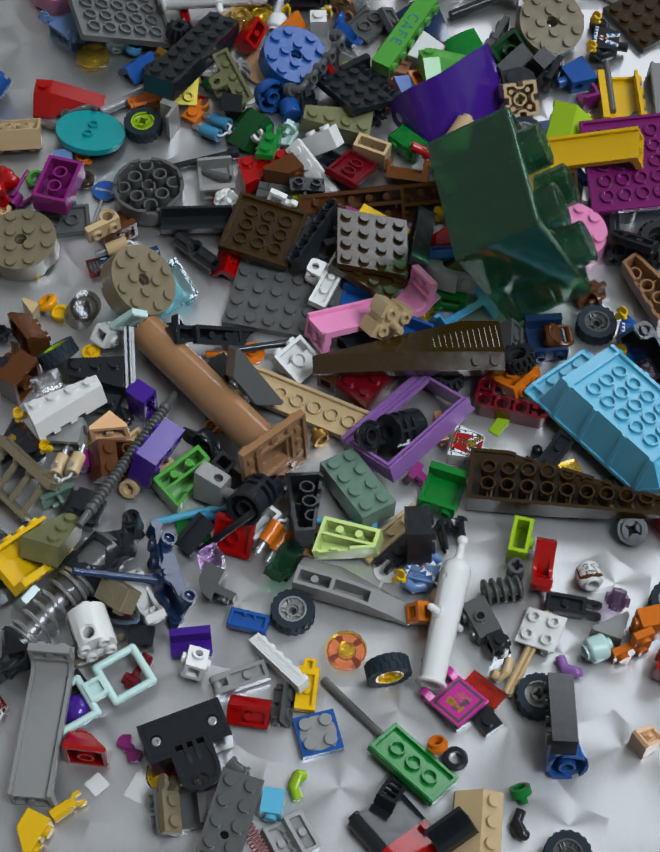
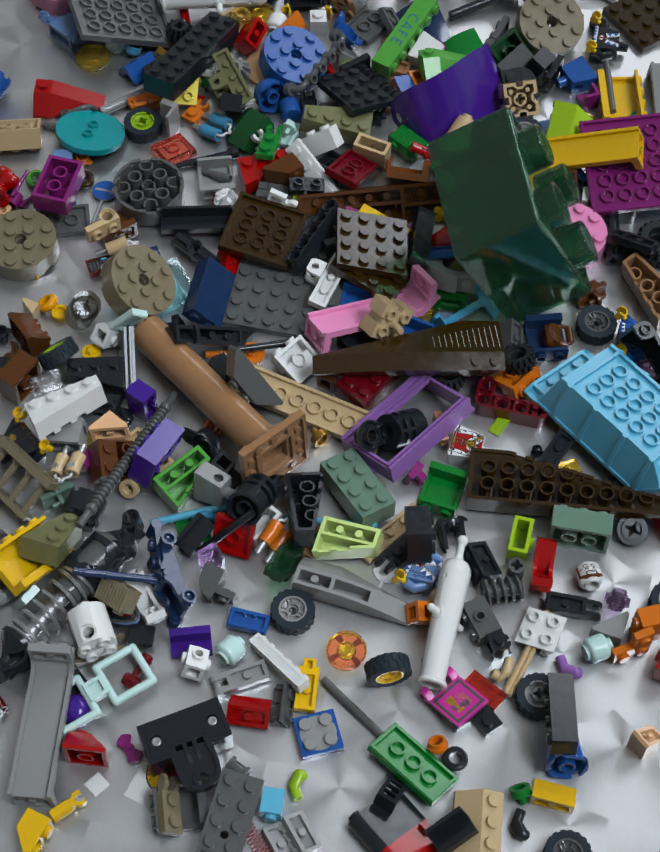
none -> clear red tile [150,133,197,165]
none -> dark blue brick [182,256,236,326]
none -> light aqua head [215,635,246,666]
none -> black bracket [463,541,502,587]
none -> yellow panel [530,778,577,815]
none -> sand green brick [547,504,614,554]

